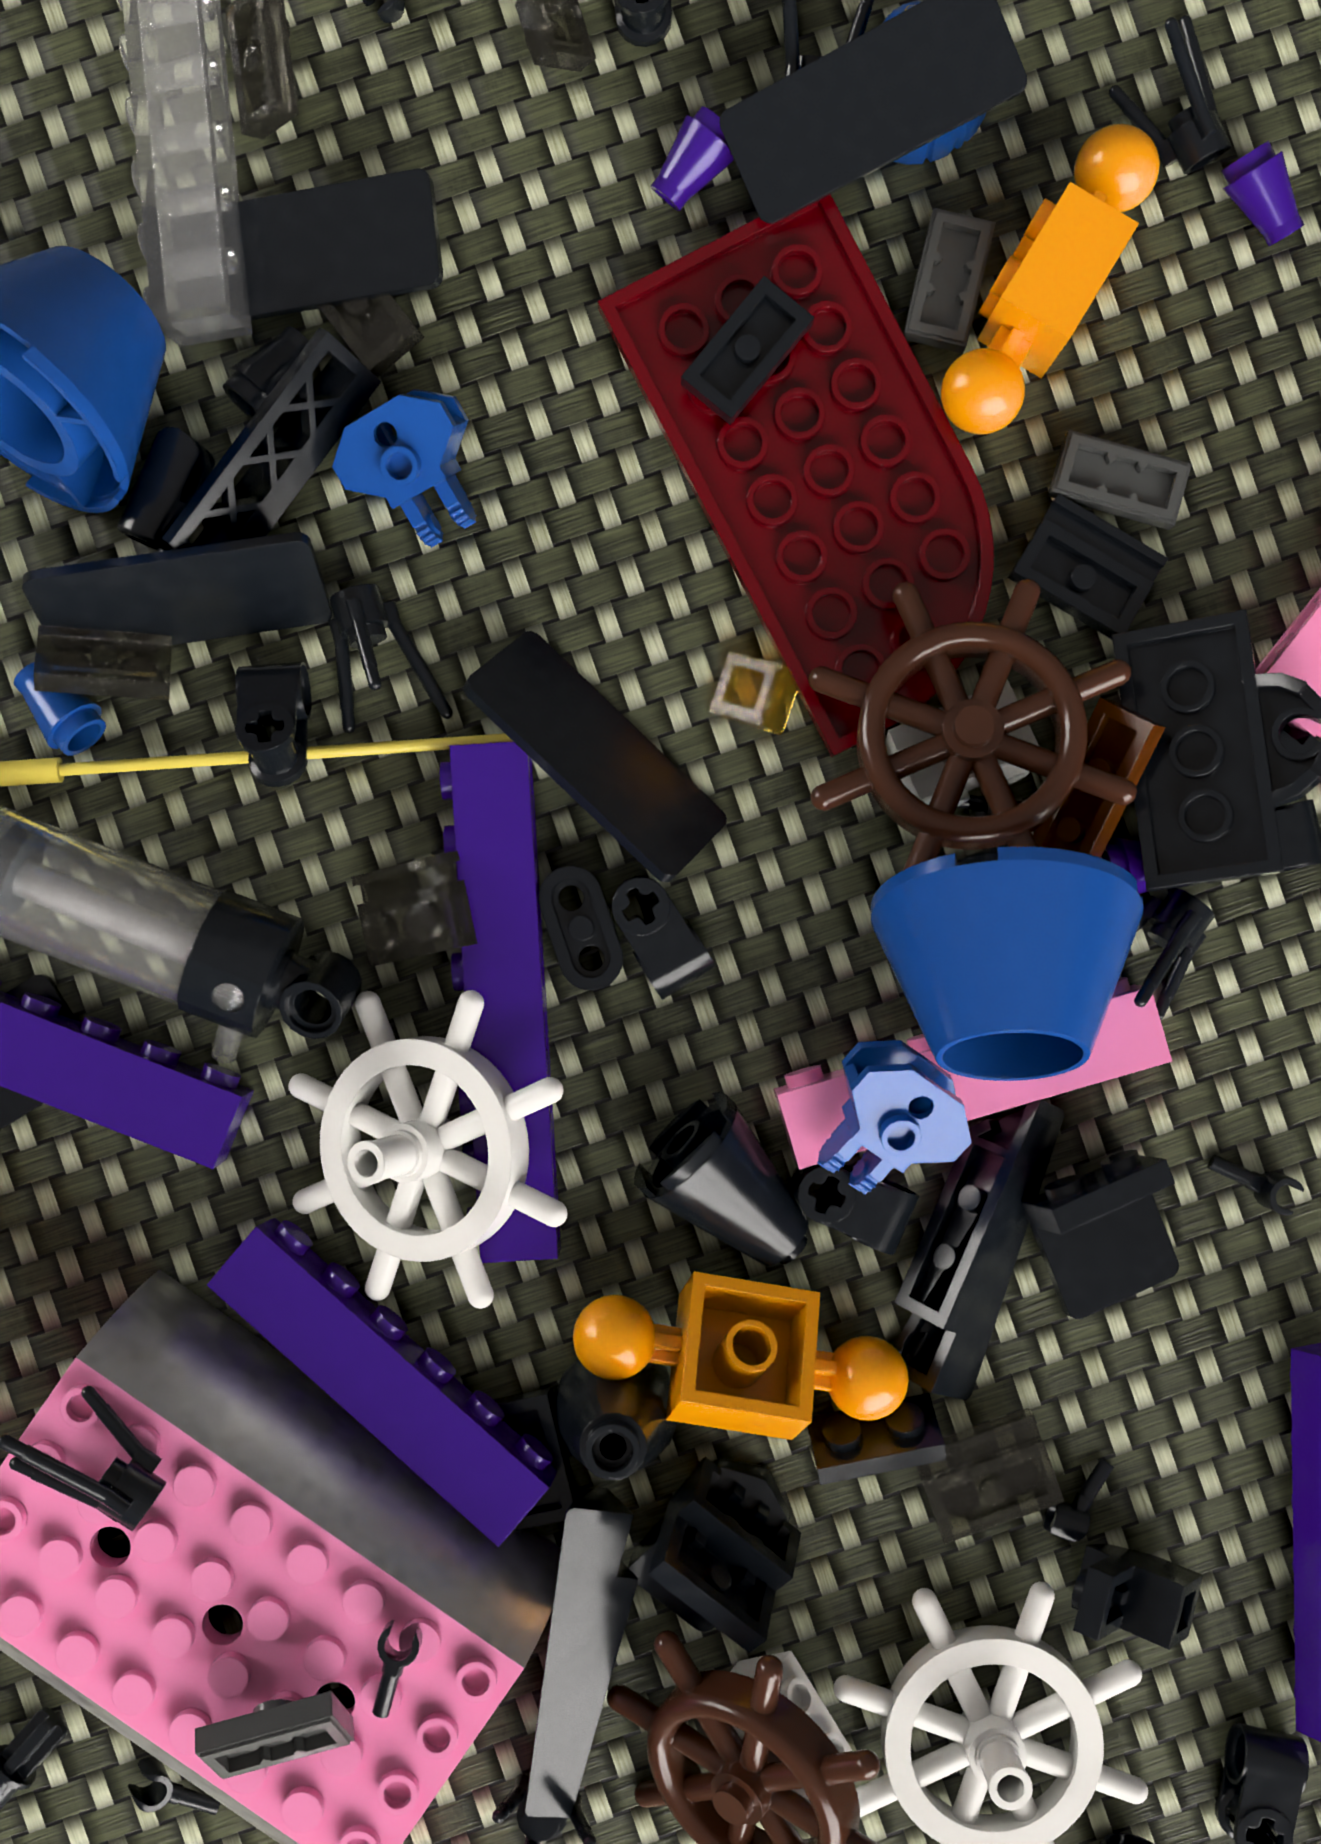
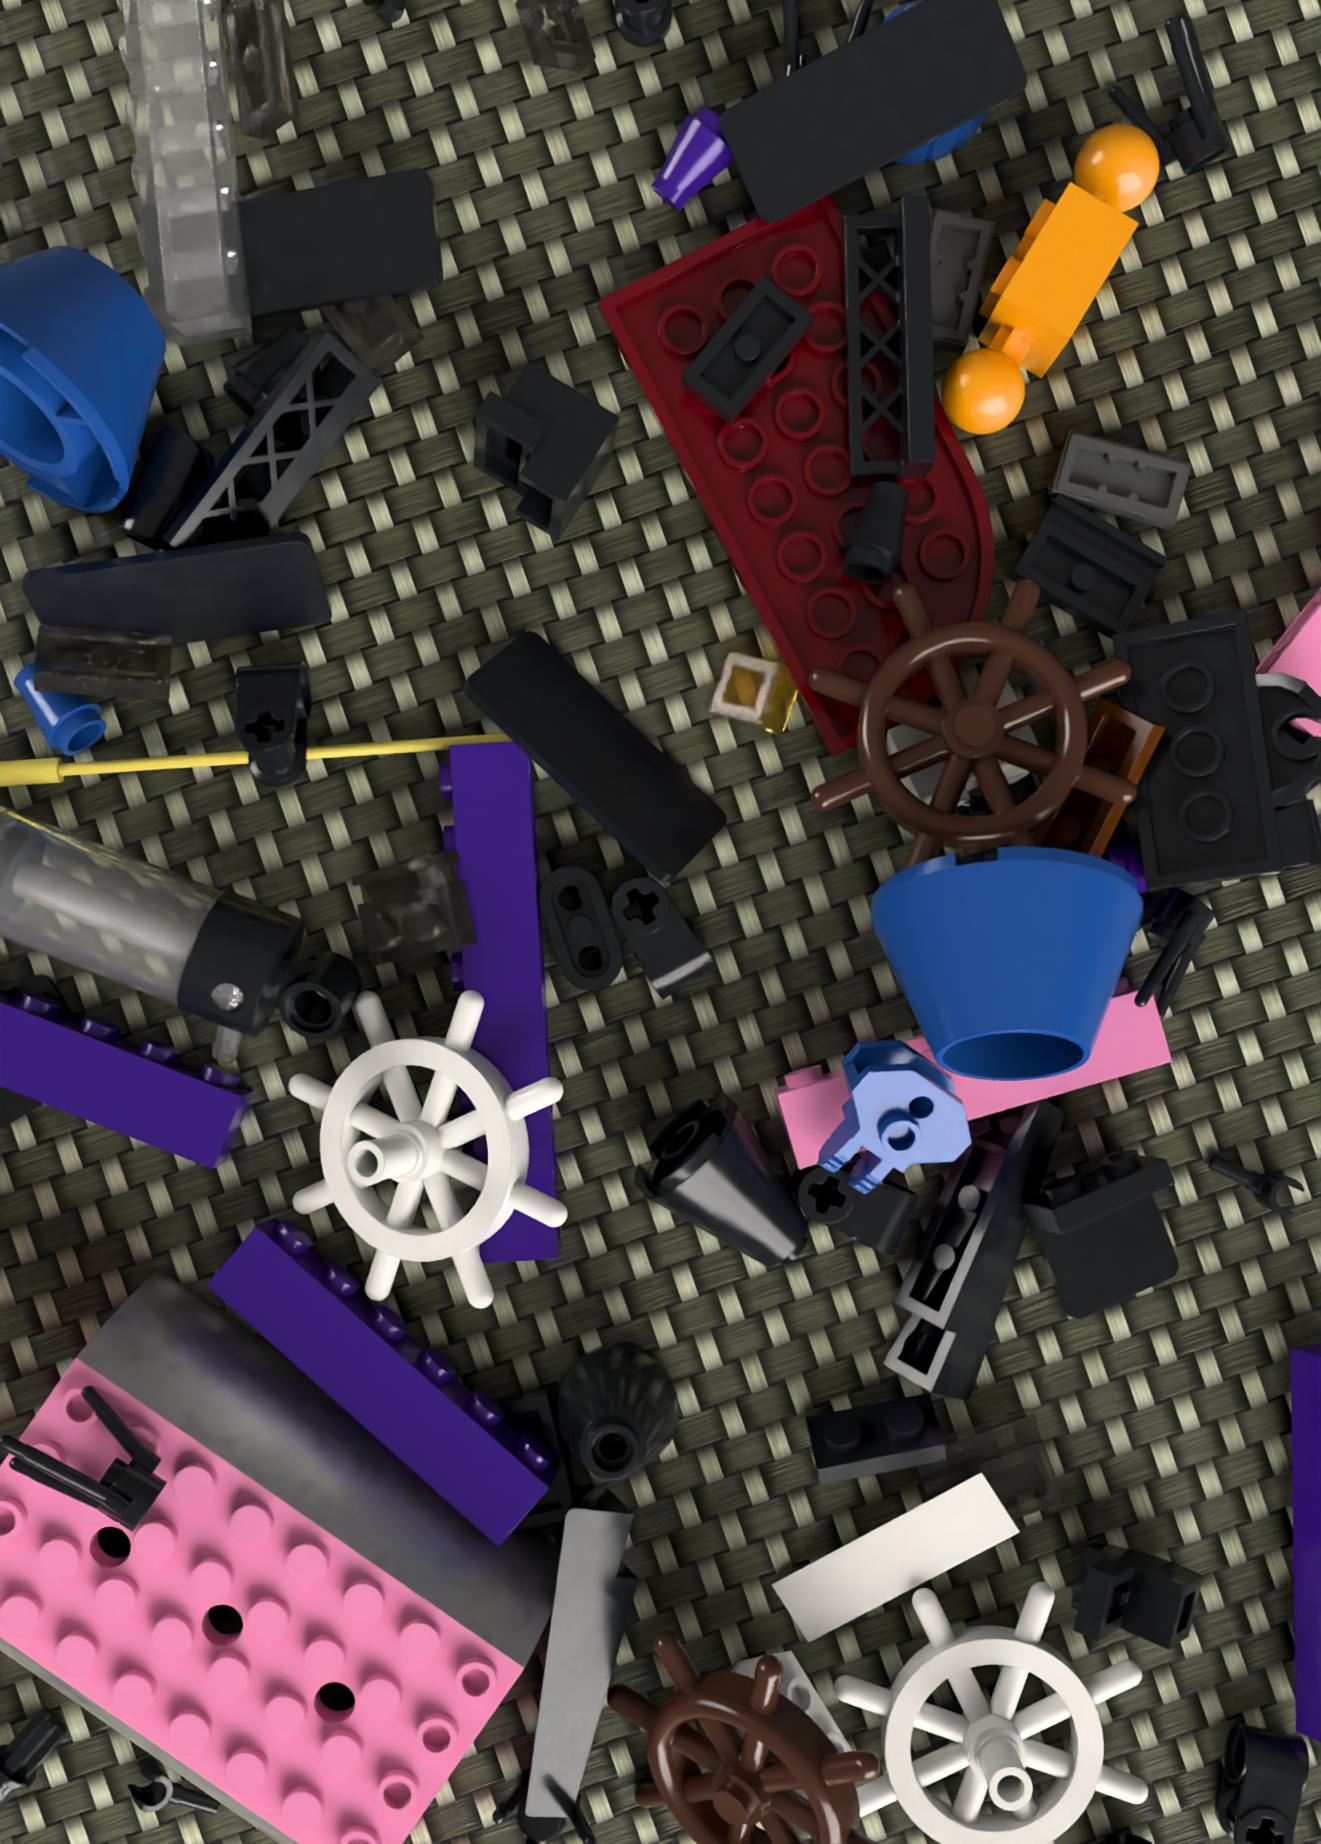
dark grey plate [195,1691,355,1779] -> none
black plant [328,584,453,734] -> none
blue hinge [332,389,477,548] -> none
black hand [372,1620,422,1718] -> none
light orange brick [573,1271,909,1440] -> none
black piece [628,1456,801,1653] -> none
black hand [1042,1458,1114,1542] -> none
dark purple cone [1221,140,1304,247] -> none
none -> black plate [473,362,620,540]
none -> white sticker [772,1472,1020,1643]
none -> black cone [839,481,910,585]
none -> black fence [842,195,936,479]

